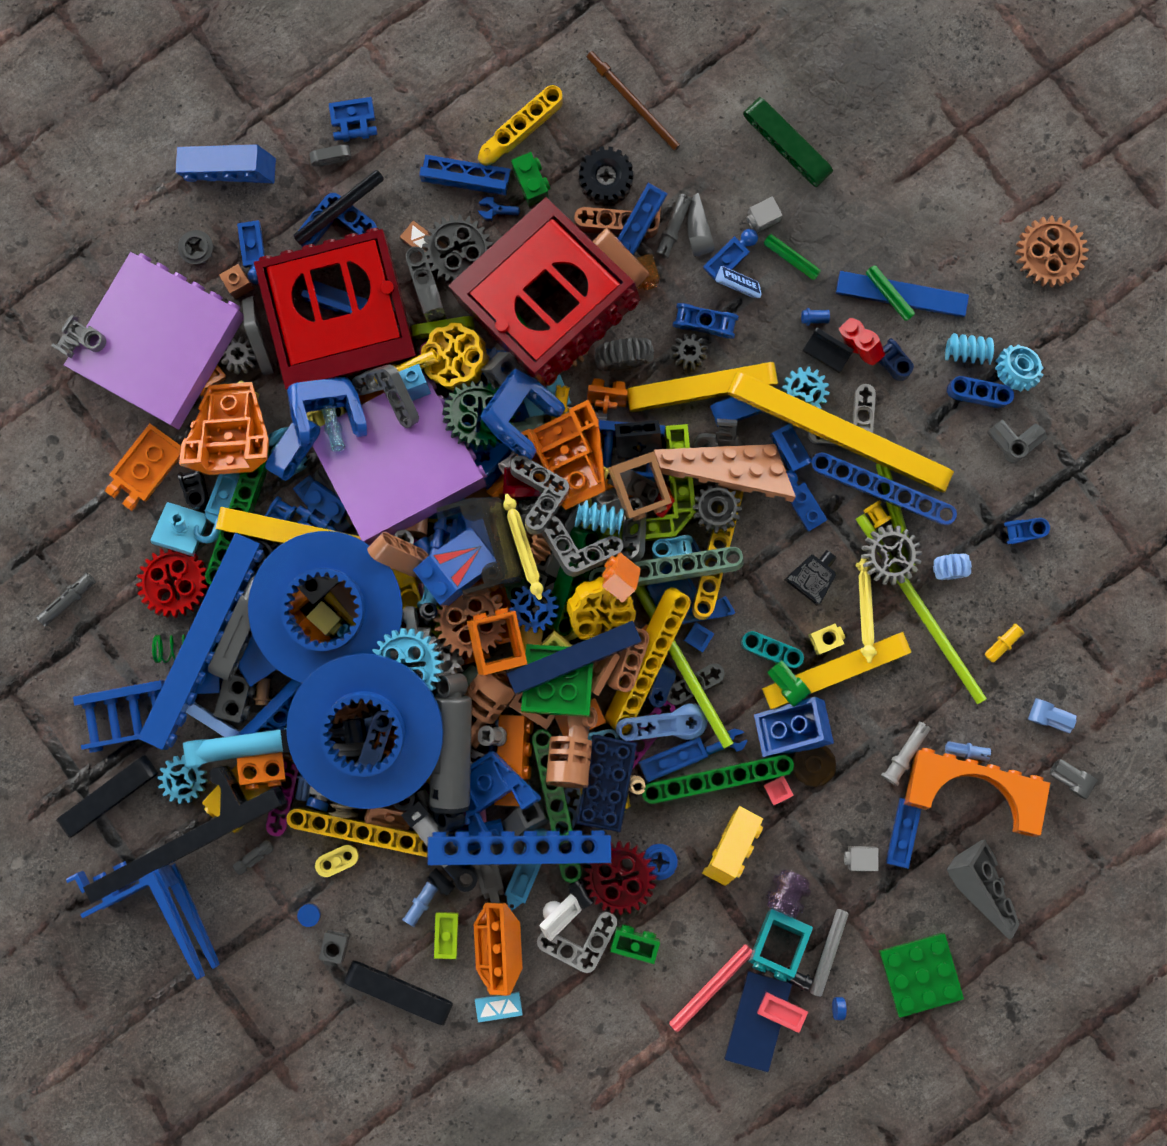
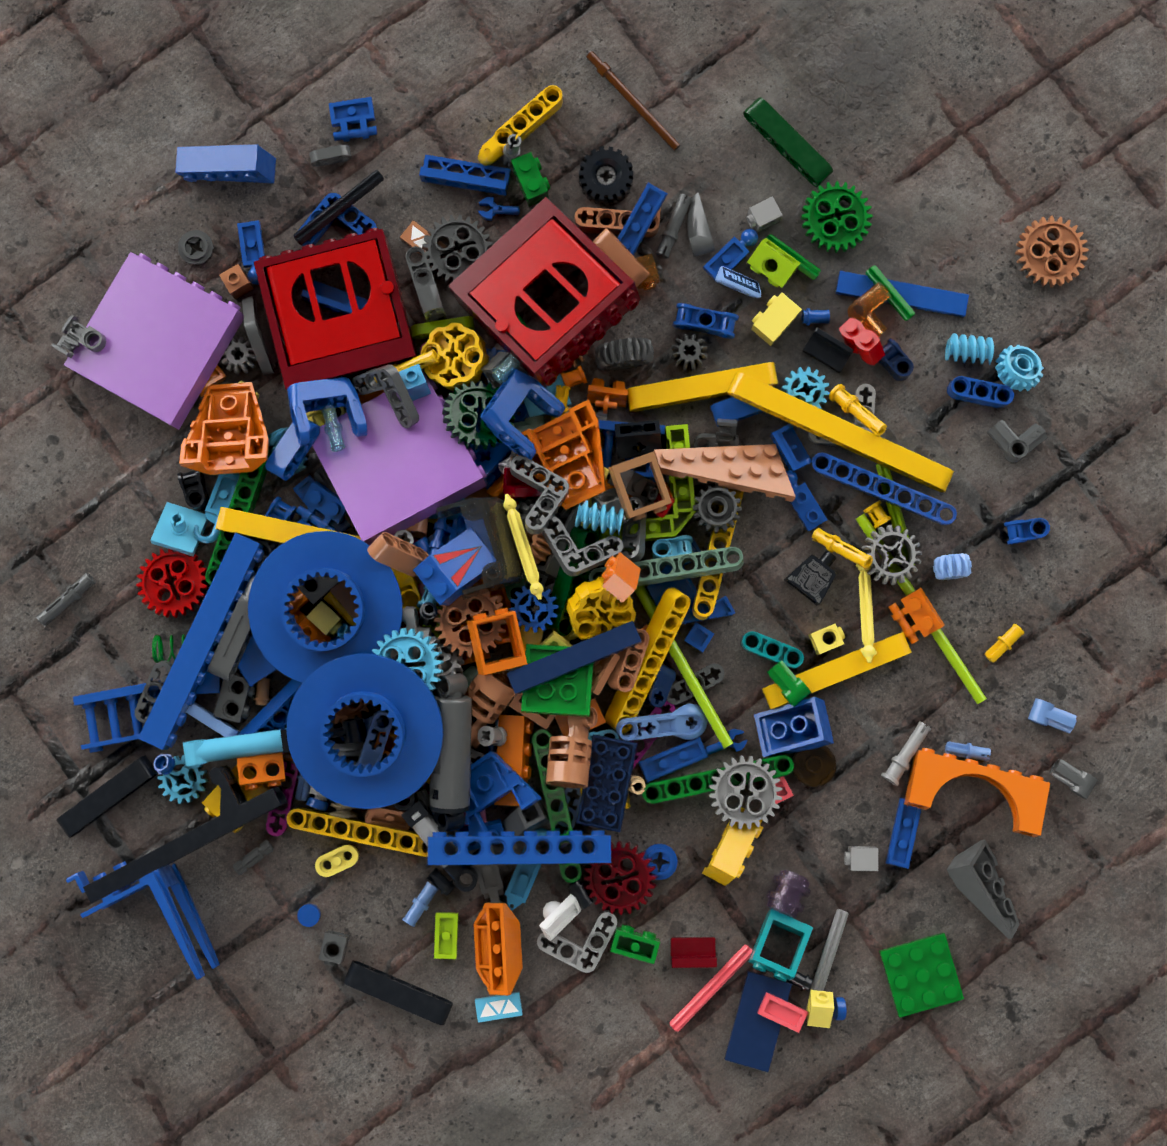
orange tile [105,423,181,511] -> none
none -> dark grey beam [135,661,172,723]
none -> blue plate [153,754,175,775]
none -> clear light blue pin [492,355,520,383]
none -> dark grey pin [502,134,522,167]
none -> orange bush [560,365,588,388]
none -> dark red panel [670,937,717,968]
none -> light grey gear [709,755,782,829]
none -> lime brick [747,238,801,288]
none -> light yellow brick [751,293,802,346]
none -> green gear [801,181,873,253]
none -> light yellow brick [806,990,834,1028]
none -> yellow pin [812,528,873,569]
none -> yellow pin [829,384,887,437]
none -> clear orange piece [847,282,891,337]
none -> orange plate [888,587,944,644]

